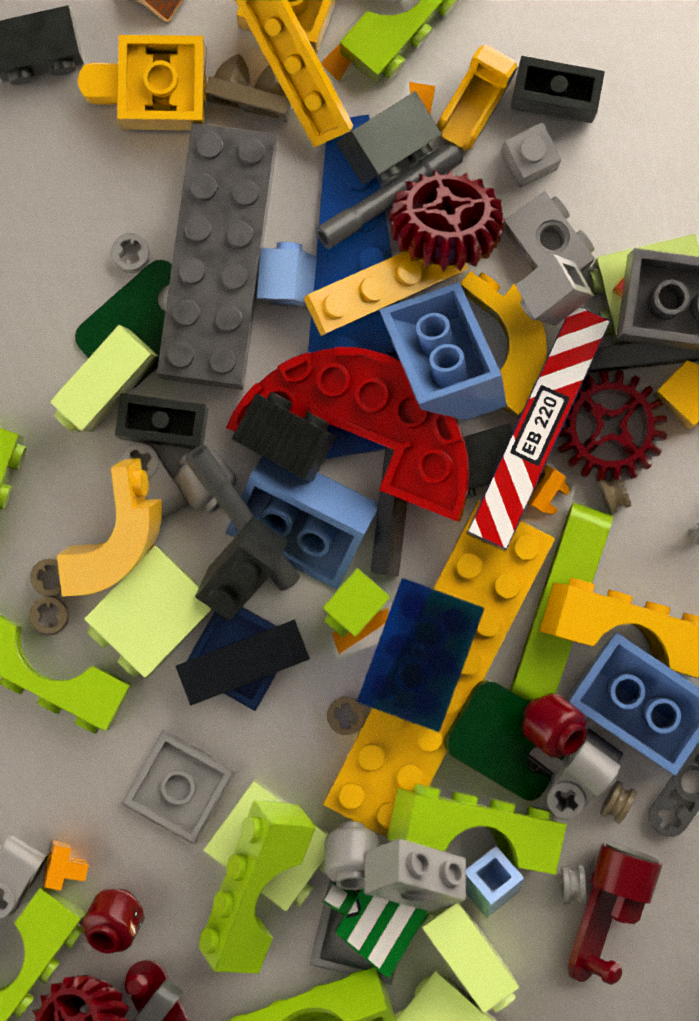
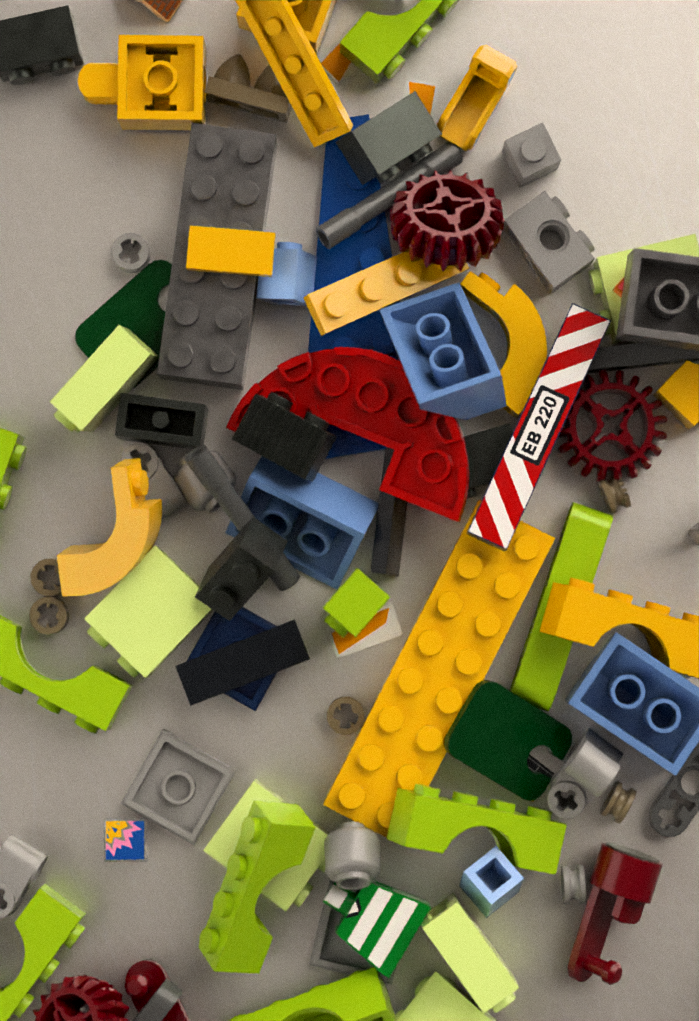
light orange tile [42,840,89,891] -> none
dark red head [82,889,145,954] -> none
clear blue brick [356,578,485,732] -> none
light grey brick [364,839,466,912] -> none
pearl dark grey brick [510,56,605,123] -> none
light grey brick [516,255,594,326] -> none
dark red head [522,693,587,757] -> none
light orange tile [527,465,570,515] -> none
none -> tile [104,818,148,862]
none -> yellow tile [186,225,276,277]

